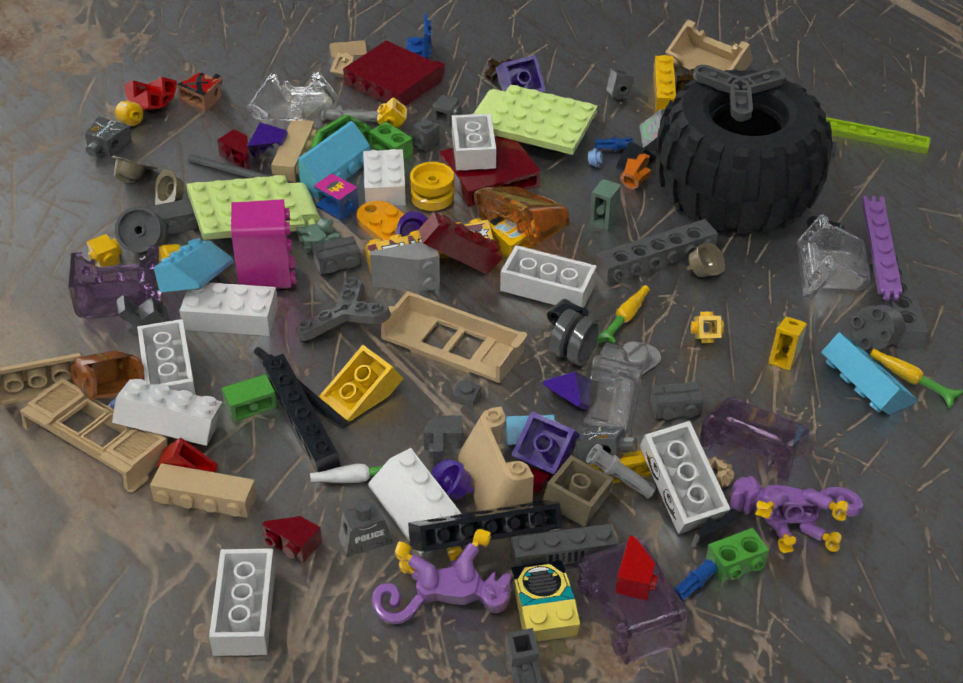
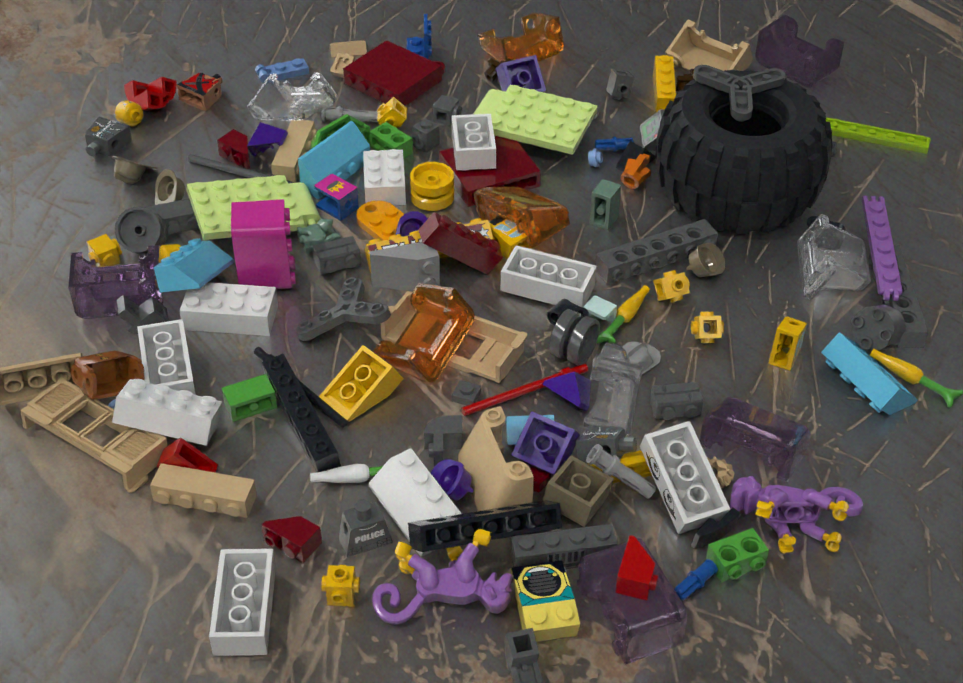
none -> medium blue plate [255,58,309,83]
none -> yellow brick [321,565,360,606]
none -> clear orange windscreen [373,283,475,383]
none -> red bar [461,363,589,416]
none -> clear orange windscreen [478,12,564,62]
none -> light aqua panel [582,295,617,323]
none -> yellow brick [653,270,690,302]
none -> clear purple windscreen [755,15,844,88]

